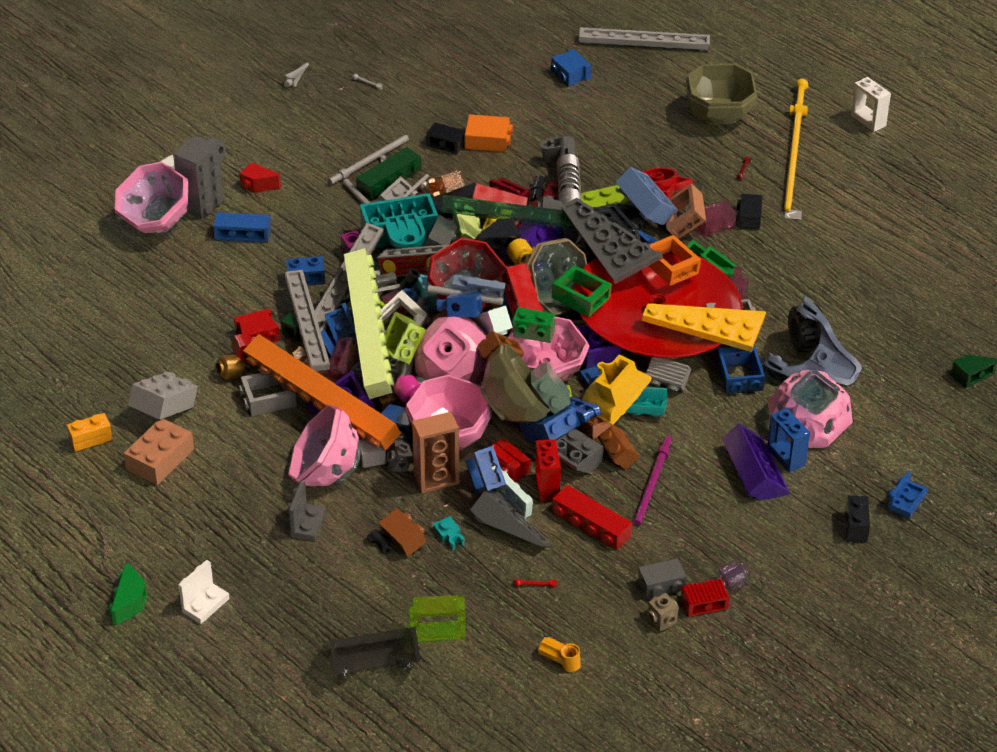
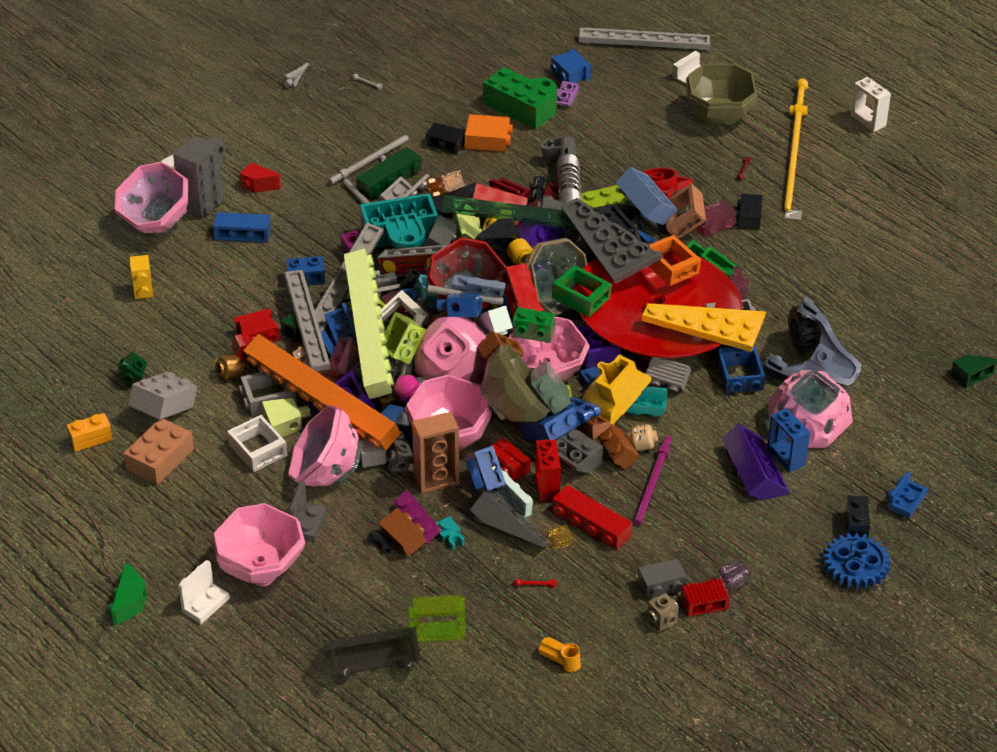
none -> dark green brick [116,352,147,386]
none -> yellow brick [130,255,153,299]
none -> bright pink rock [212,503,305,586]
none -> white window [227,415,287,472]
none -> yellowish green torso [262,398,311,437]
none -> magenta plate [392,489,442,544]
none -> green brick [483,67,557,130]
none -> clear yellow tile [547,525,574,550]
none -> medium lavender slope [557,81,579,107]
none -> tan head [628,424,658,451]
none -> white panel [672,51,701,86]
none -> blue gear [822,533,891,589]

